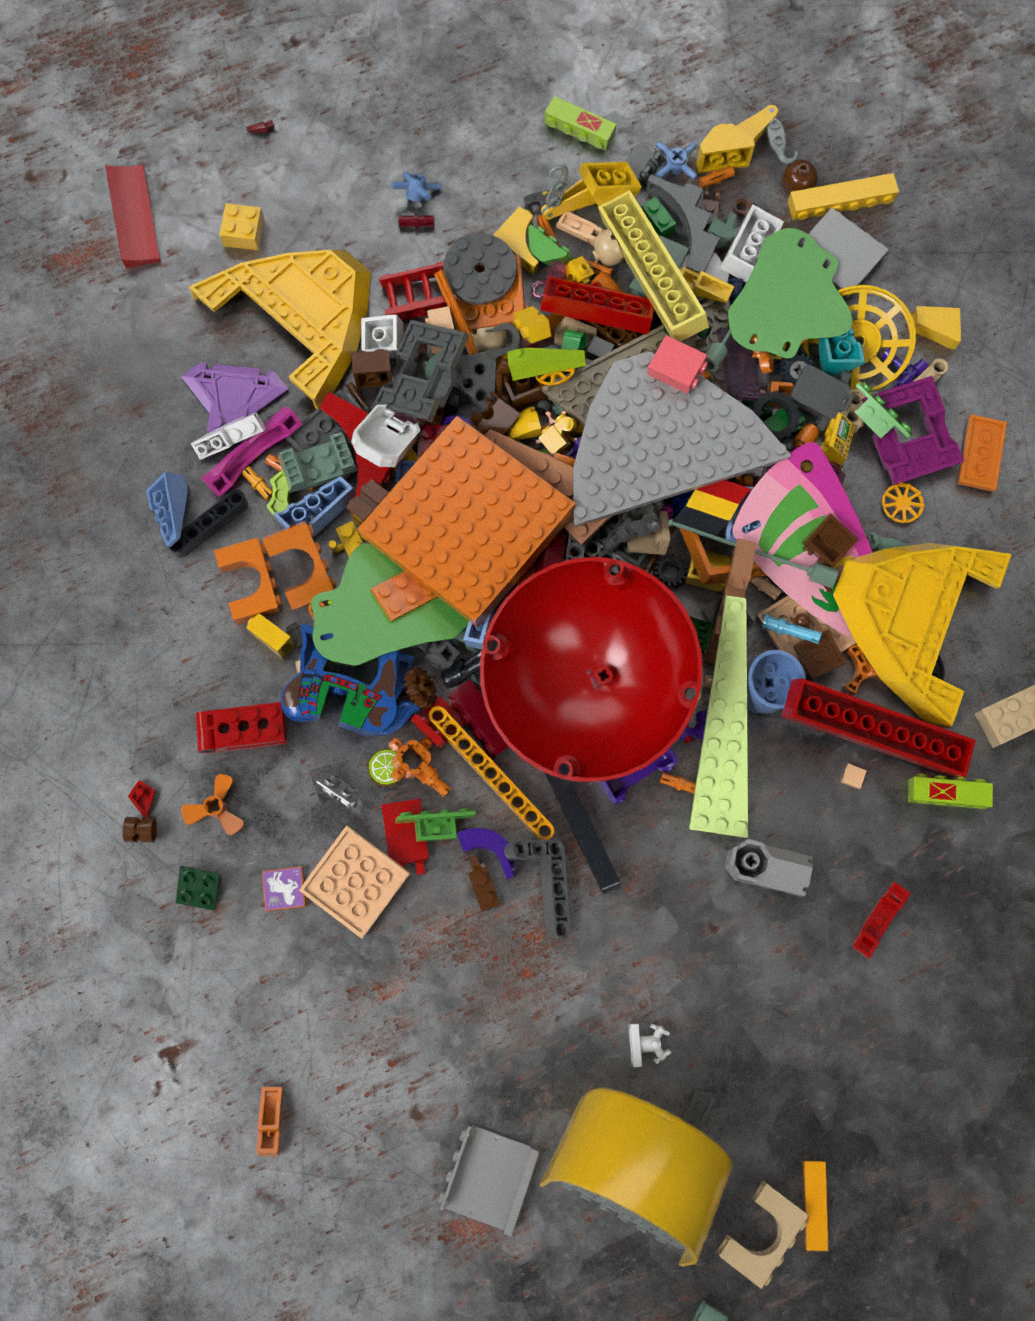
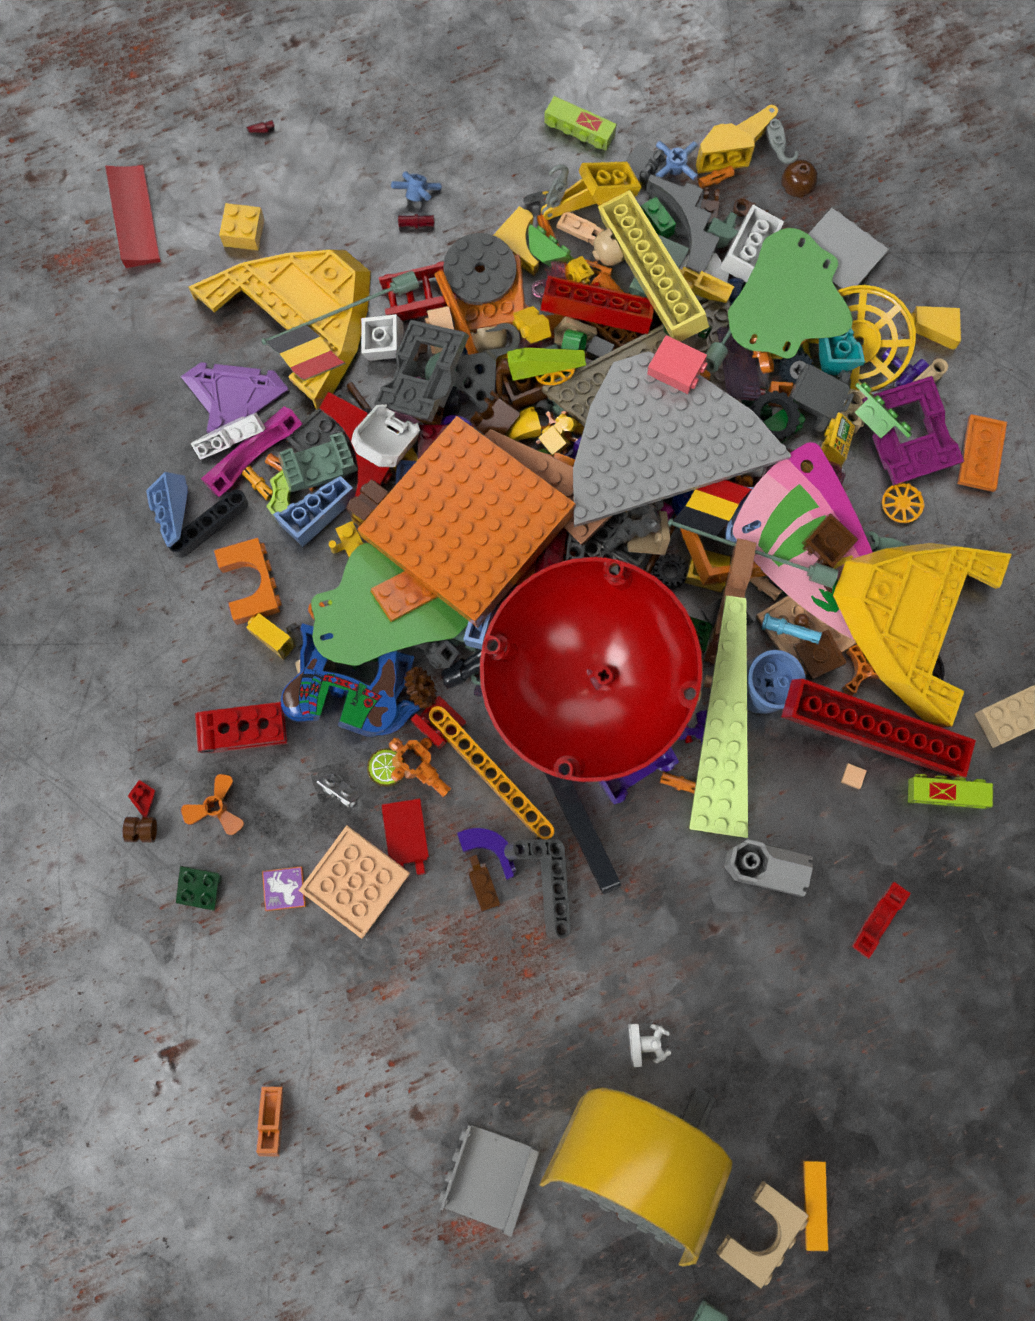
orange arch [262,521,336,610] -> none
reddish brown brick [352,349,393,389] -> none
bright green bracket [395,808,476,842] -> none
dark red brick [448,680,510,760] -> none
yellow brick [787,173,899,220] -> none
orange brick [793,423,819,449] -> none
none -> flag [262,270,419,381]

